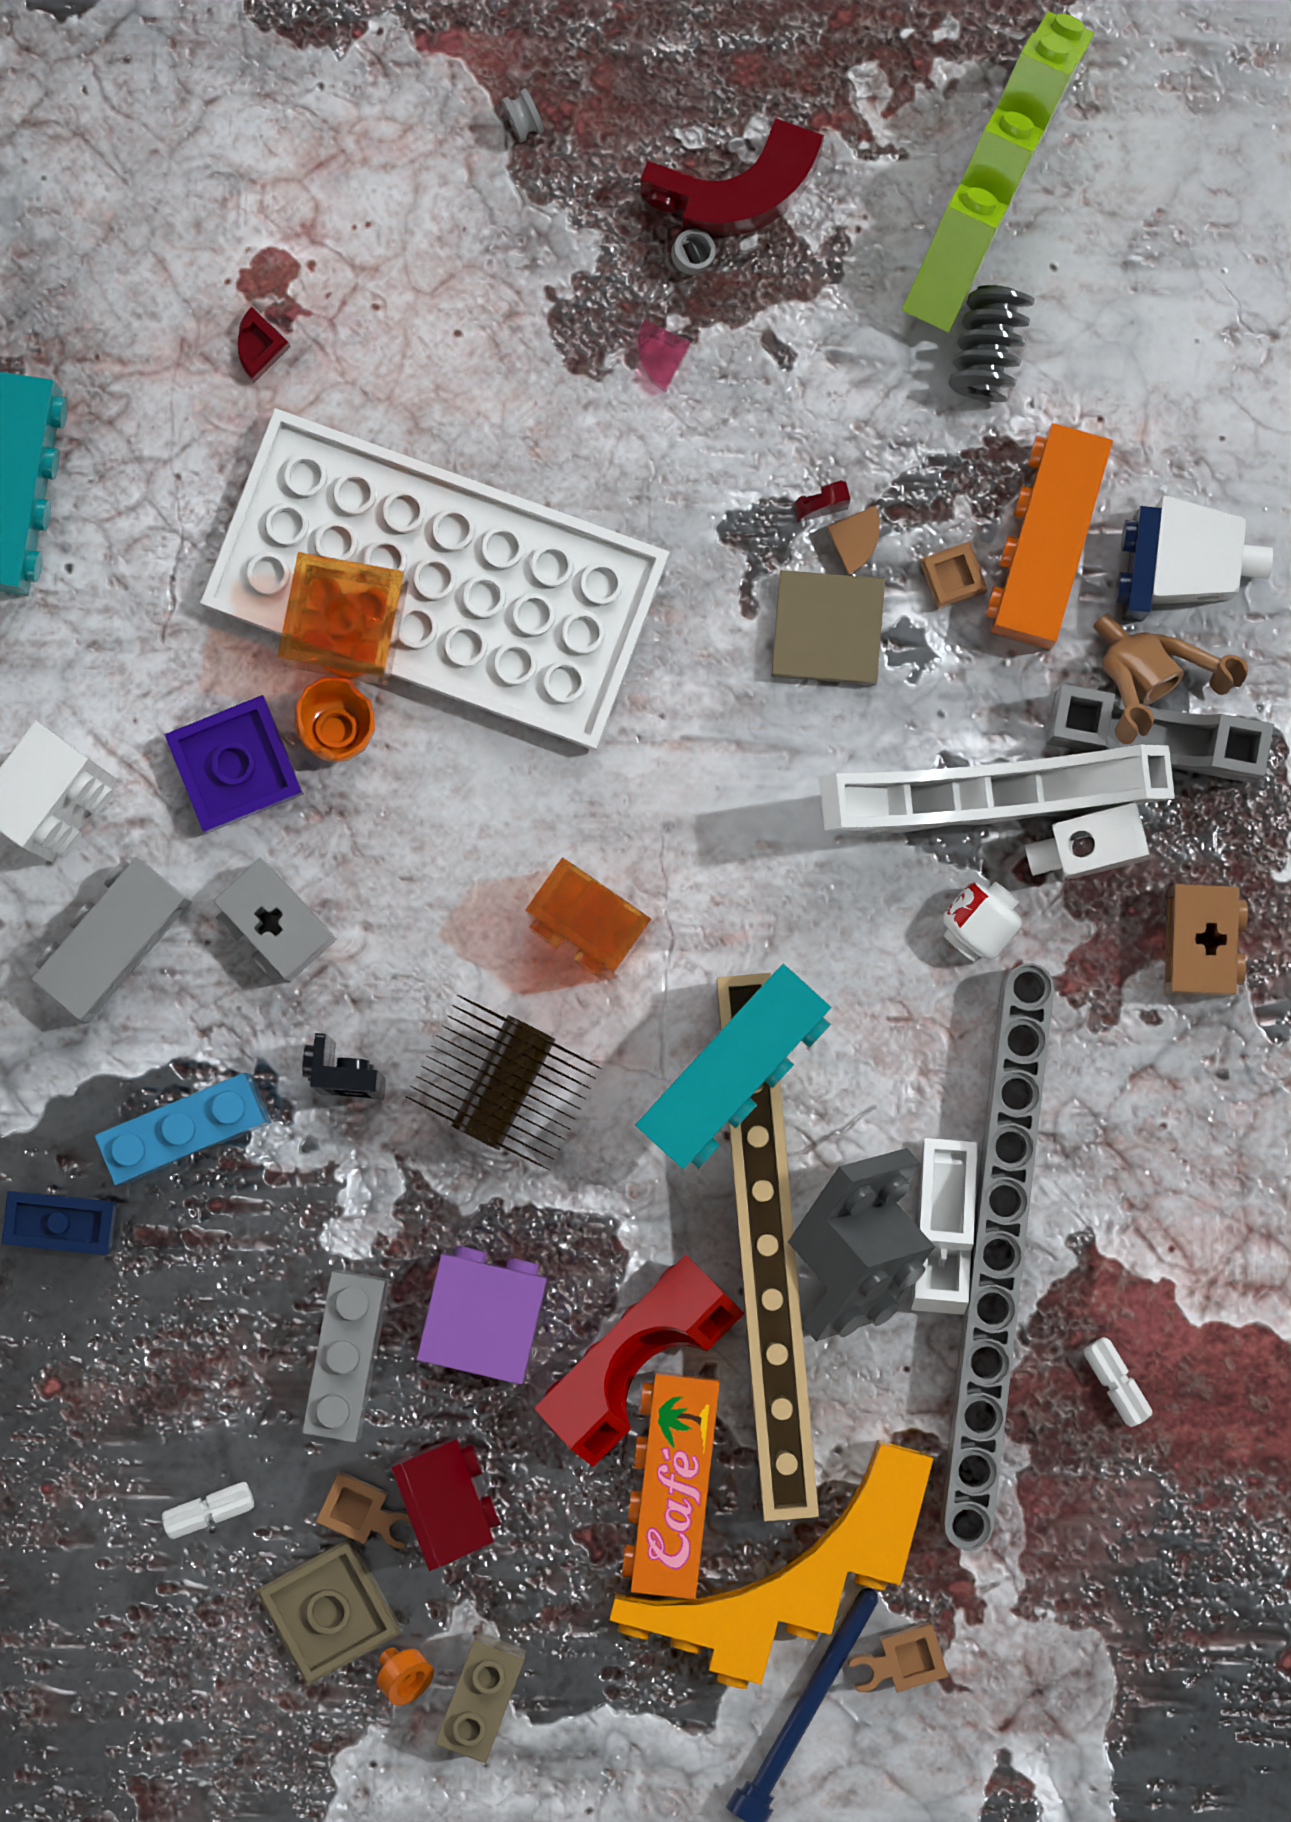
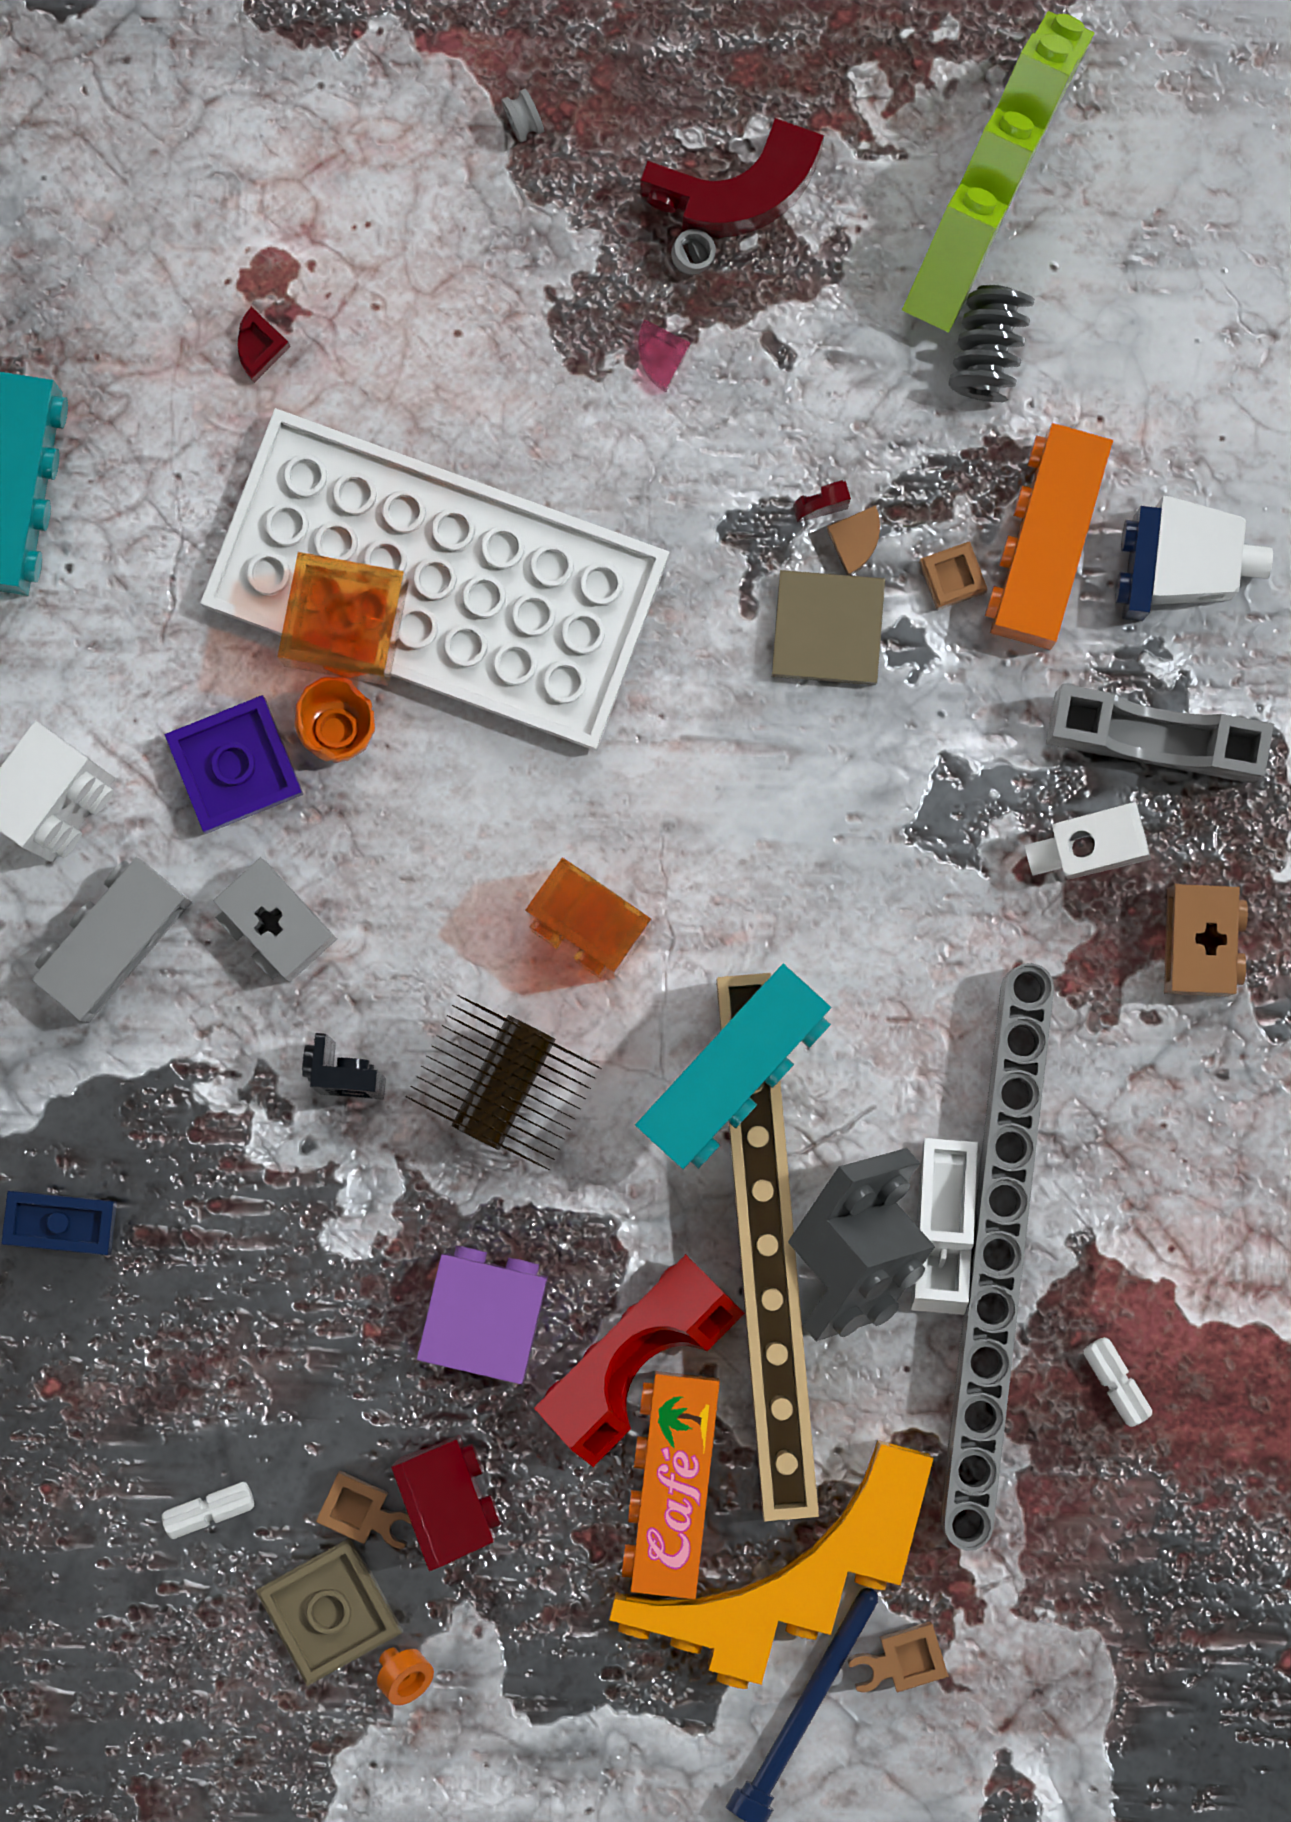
dark azure arch [94,1073,272,1185] -> none
light grey brick [302,1270,390,1443] -> none
dark tan brick [435,1631,527,1764] -> none
white arch [819,744,1175,833] -> none
white head [943,881,1022,962] -> none
medium nougat piece [1093,613,1248,744] -> none

